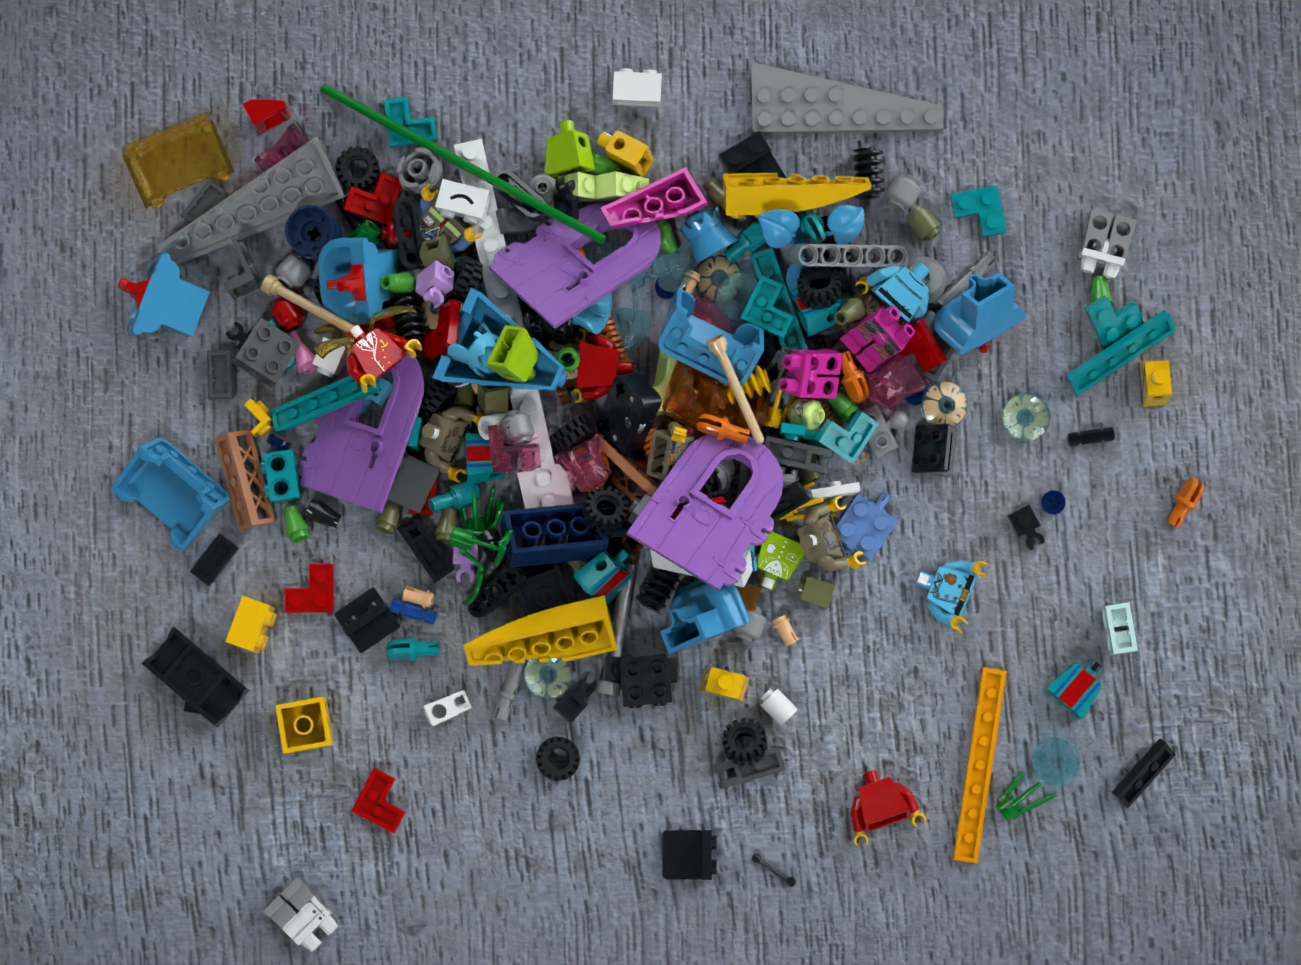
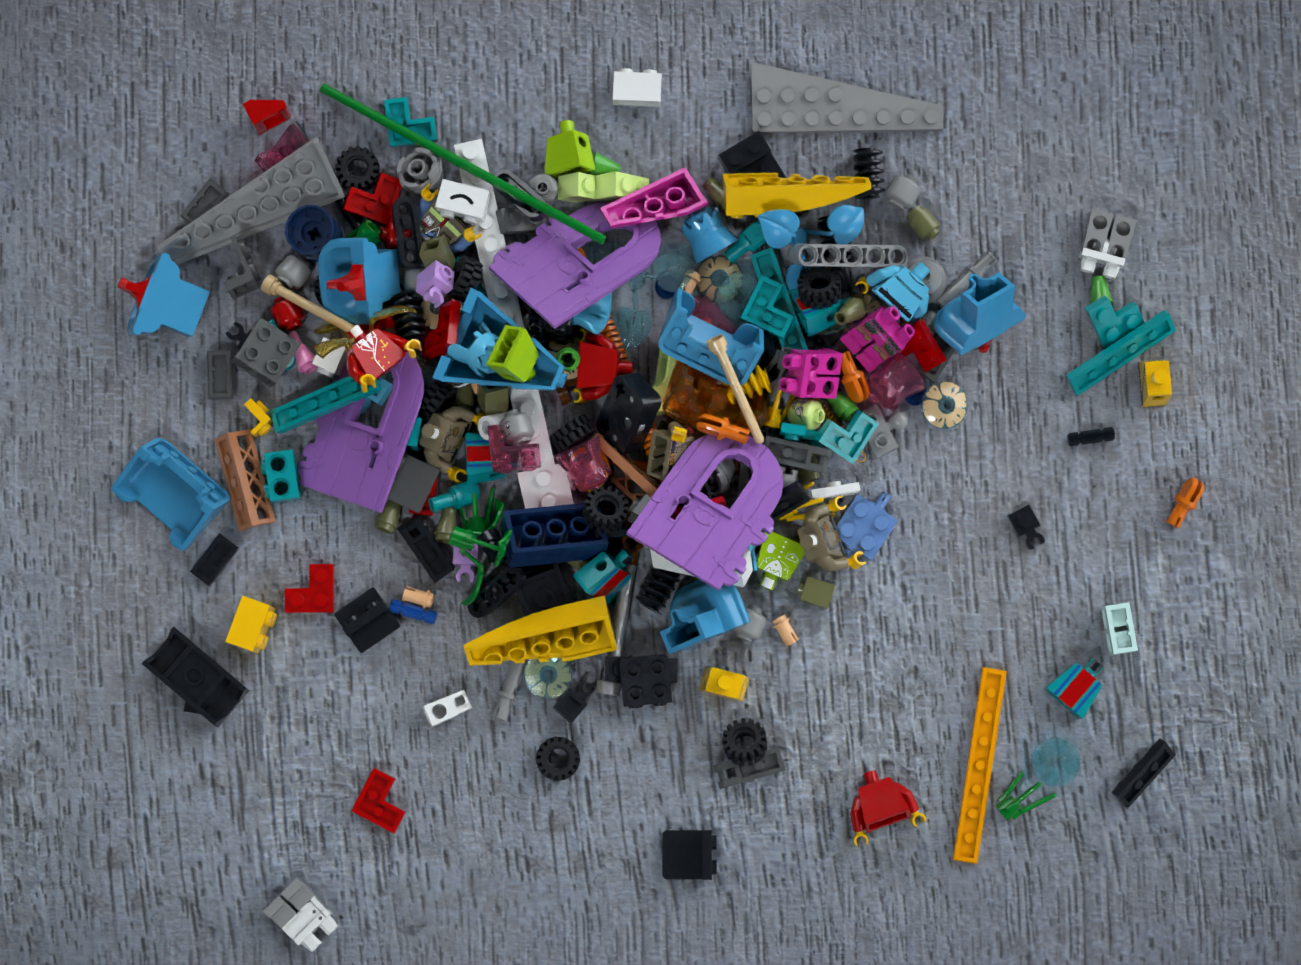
clear yellow windscreen [122,112,235,209] -> none
clear blue tile [266,433,291,451] -> none
yellow brick [275,697,334,754] -> none
bright green cone [283,506,310,543] -> none
black cone [304,499,342,528] -> none
bright green cone [380,272,416,293] -> none
teal arm [385,637,439,662] -> none
black plate [553,177,579,220] -> none
yellow torso [597,130,654,177] -> none
bright green cone [657,219,679,256] -> none
clear orange bracket [735,584,761,611] -> none
black hinge [752,853,796,887] -> none
white brick [760,688,798,726] -> none
teal arm [798,210,826,244] -> none
black bracket [911,424,957,477] -> none
medium azure torso [916,560,990,634] -> none
teal plate [950,185,1007,238] -> none
clear light blue dish [1002,393,1050,441] -> none
clear blue tile [1040,490,1066,515] -> none

